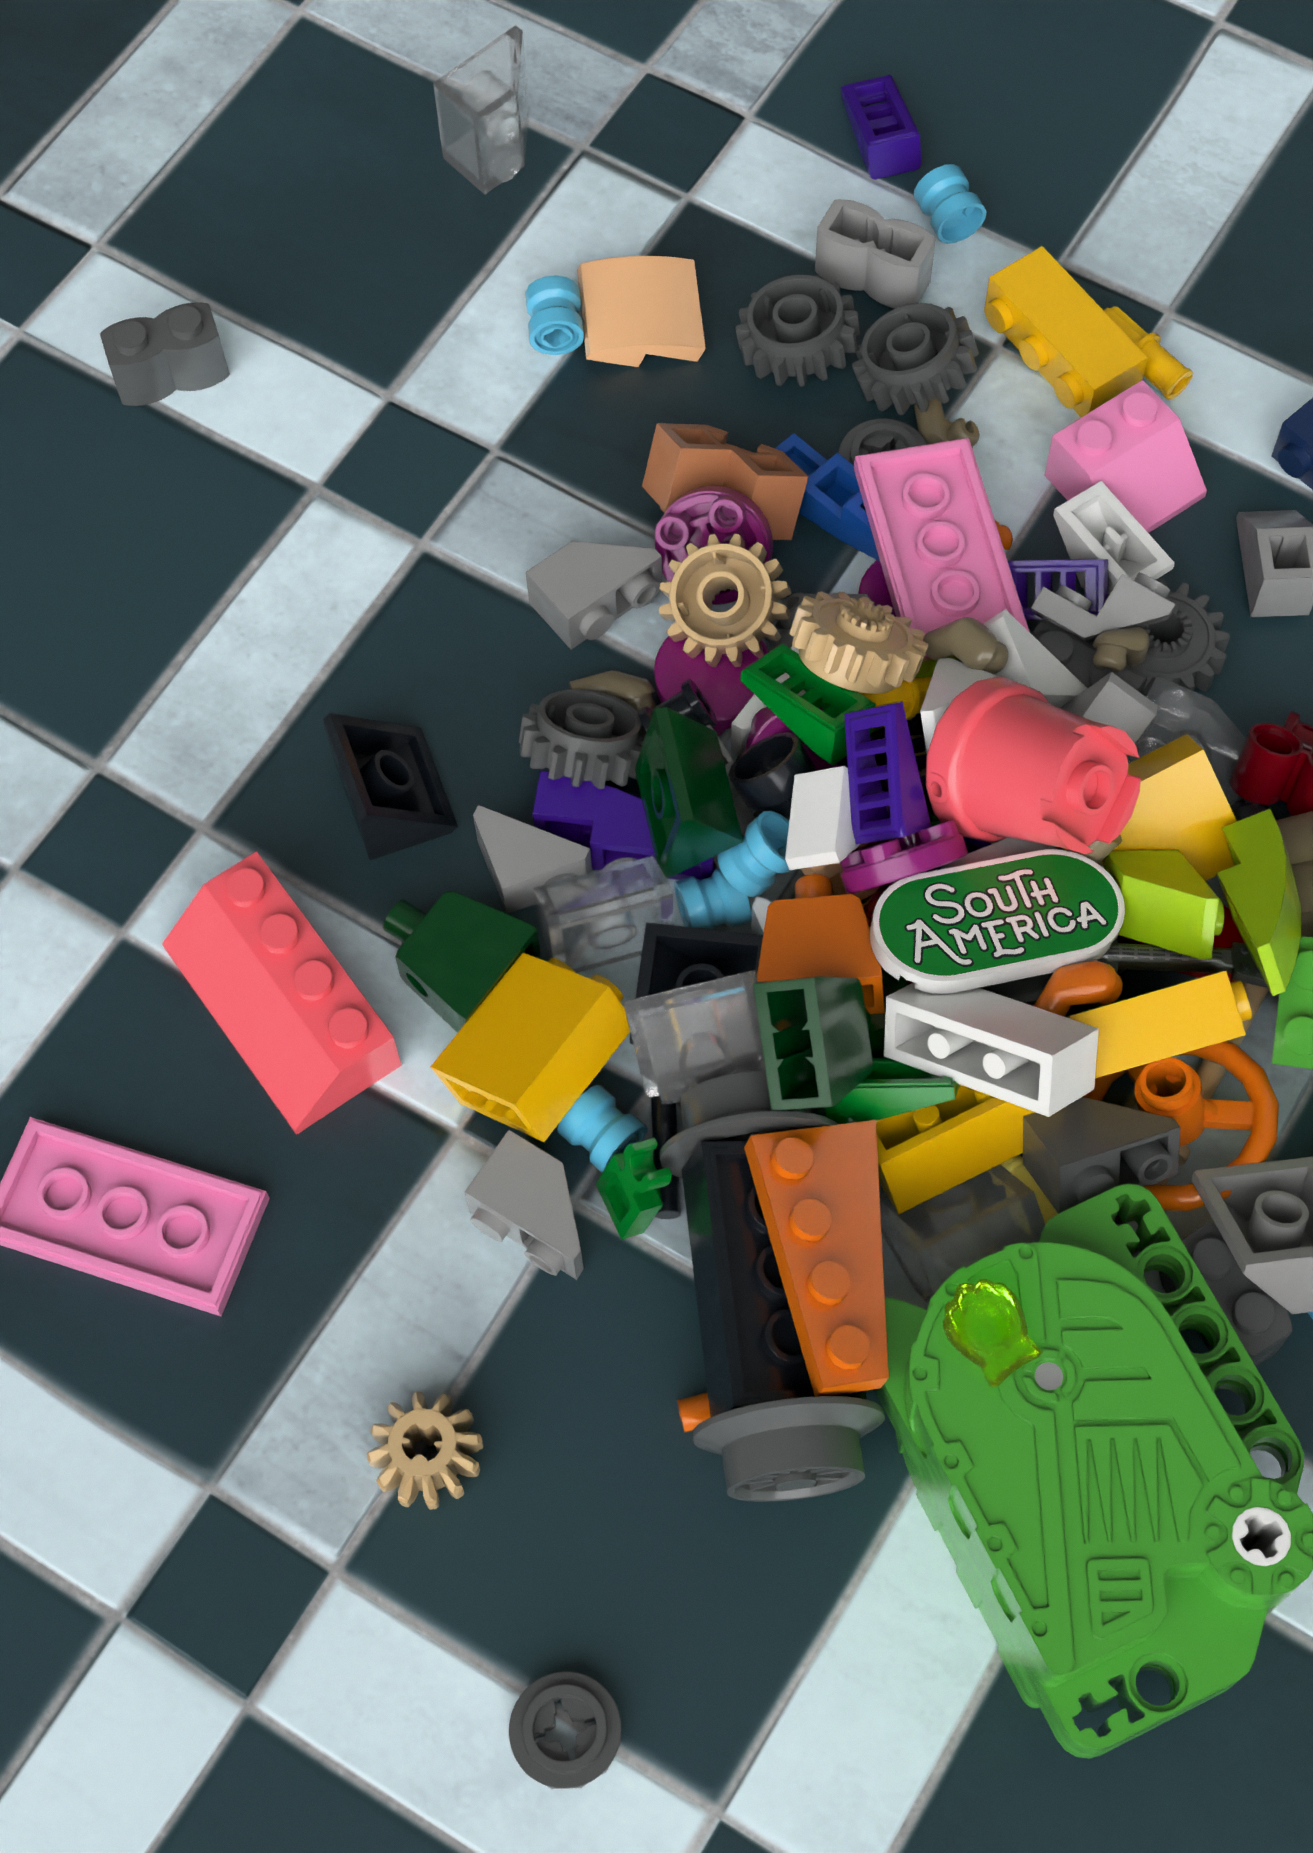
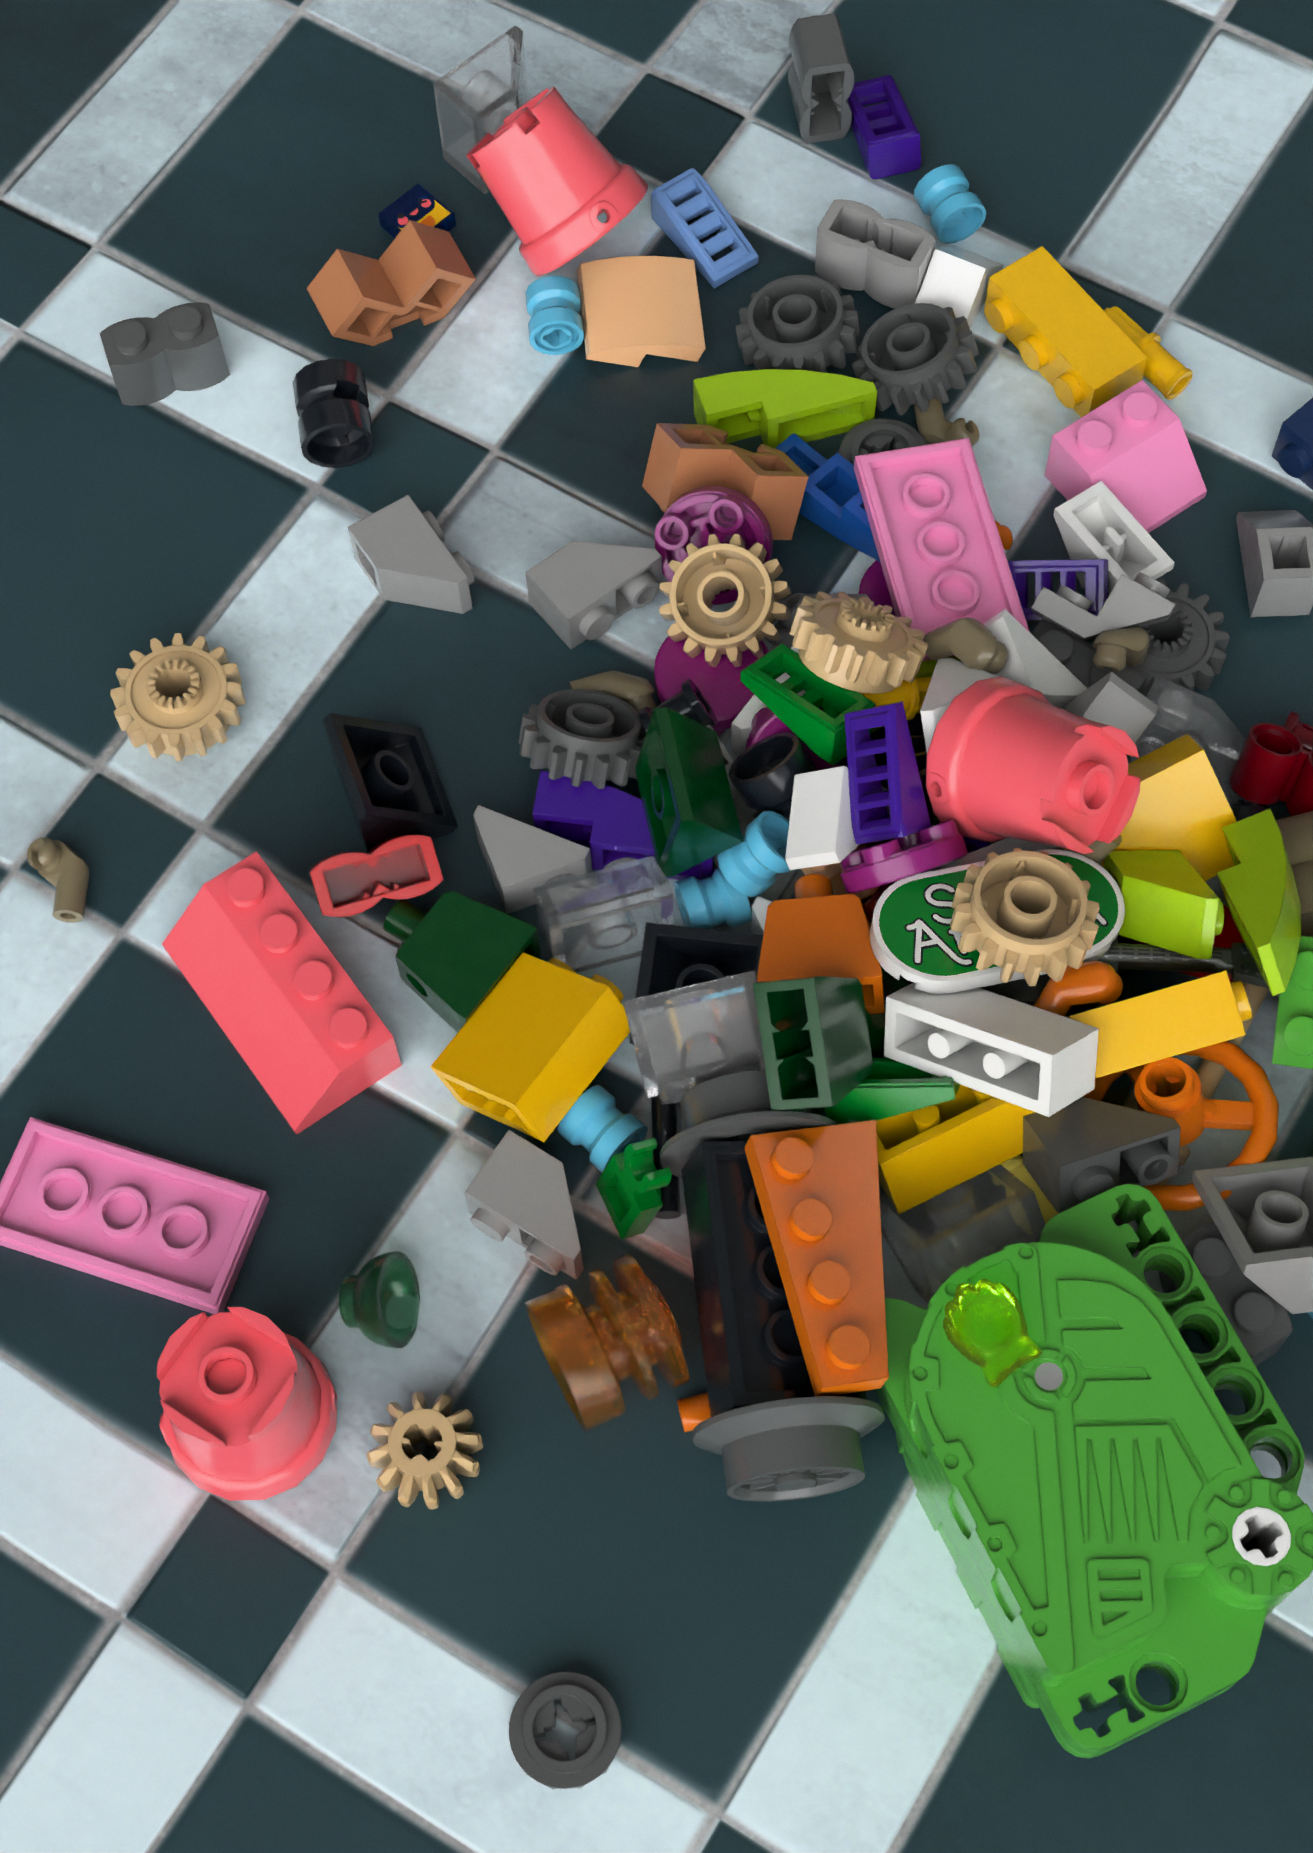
none -> dark tan arm [27,837,90,923]
none -> tan gear [110,633,246,761]
none -> coral piece [157,1307,337,1501]
none -> black wheel [293,359,375,468]
none -> nougat brick [307,220,476,346]
none -> red brick [309,834,443,917]
none -> clear green piece [339,1251,420,1348]
none -> light grey slope [348,495,474,614]
none -> clear blue tile [378,184,456,238]
none -> coral piece [466,86,648,276]
none -> clear orange wheel [525,1254,690,1432]
none -> medium blue slope [651,168,759,289]
none -> lime slope [693,369,877,448]
none -> dark grey brick [788,13,854,144]
none -> white slope [915,245,1003,328]
none -> tan gear [950,848,1100,986]

